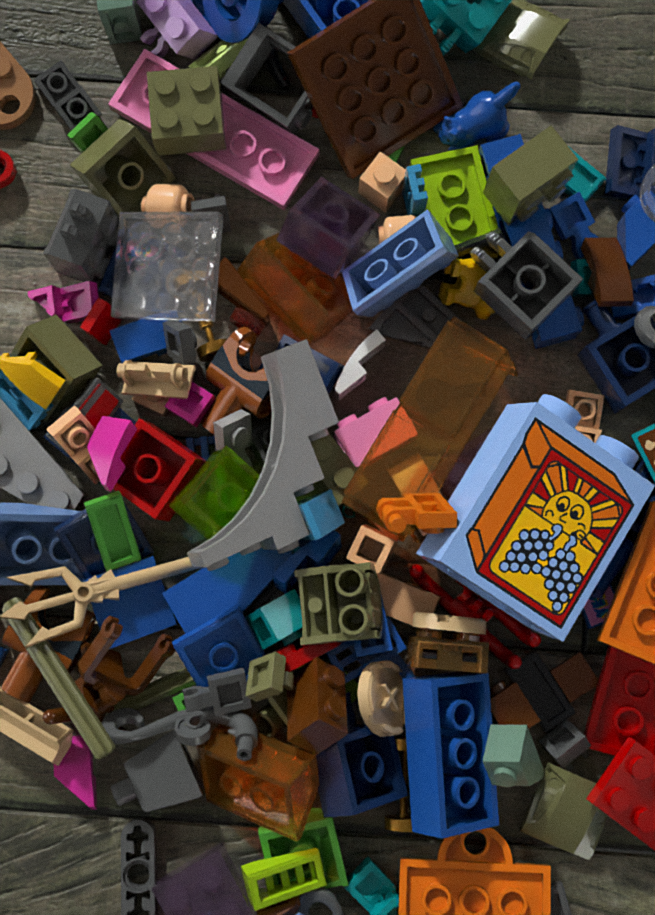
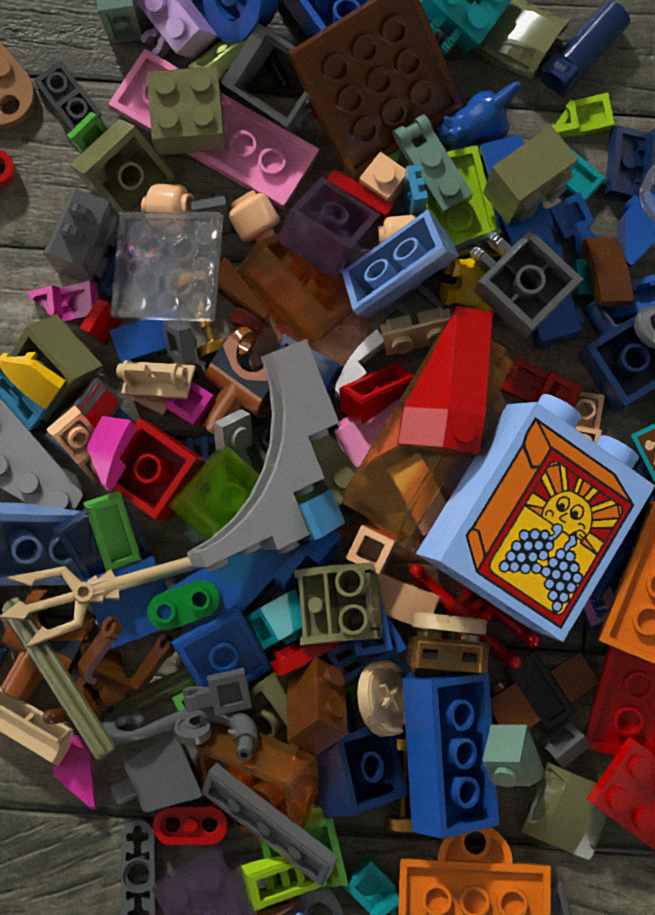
olive tile [245,652,294,702] -> none
orange plate [376,493,457,534] -> none
none -> green plate [147,580,221,630]
none -> red plate [153,804,229,845]
none -> dark grey tile [202,763,339,886]
none -> light nougat head [228,190,280,245]
none -> red plate [327,168,394,226]
none -> red slope [339,363,419,425]
none -> tan hinge [380,307,451,356]
none -> sand green plate [393,114,473,215]
none -> red wedge [397,306,493,457]
none -> red slope [500,357,583,407]
none -> dark blue piece [541,0,631,98]
none -> lime slope [552,92,615,137]

